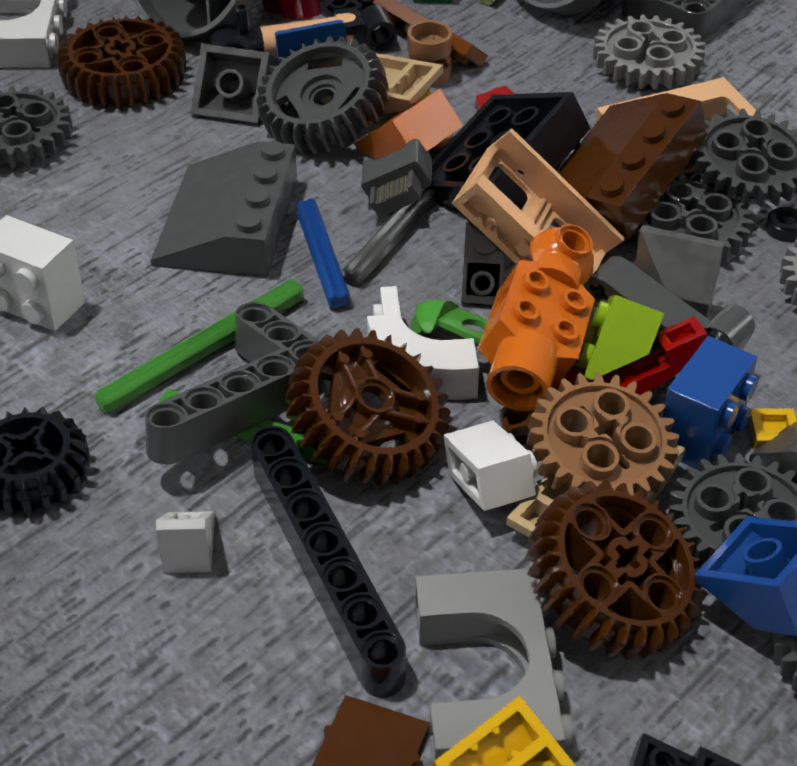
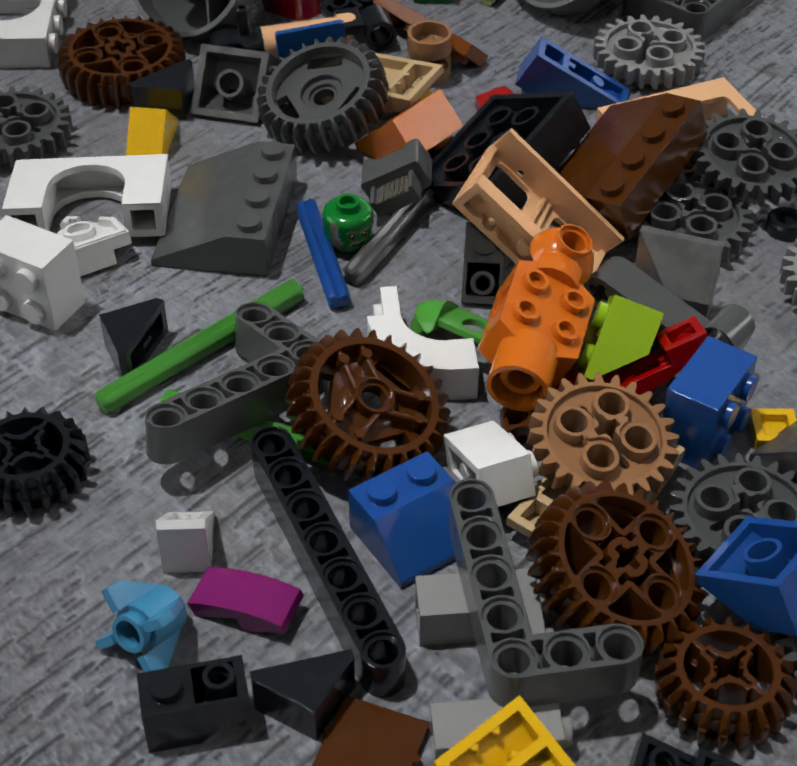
none -> white arch [2,154,172,237]
none -> white plate [57,216,132,277]
none -> dark azure brick [95,580,187,672]
none -> black slope [99,298,168,377]
none -> yellow slope [126,107,178,155]
none -> black slope [128,59,195,120]
none -> black slope [136,655,250,753]
none -> magenta slope [187,567,304,633]
none -> black slope [250,649,355,741]
none -> green head [322,194,374,254]
none -> blue slope [348,451,456,589]
none -> dark grey beam [449,479,644,707]
none -> blue slope [515,36,629,110]
none -> reddish brown gear [653,616,797,751]

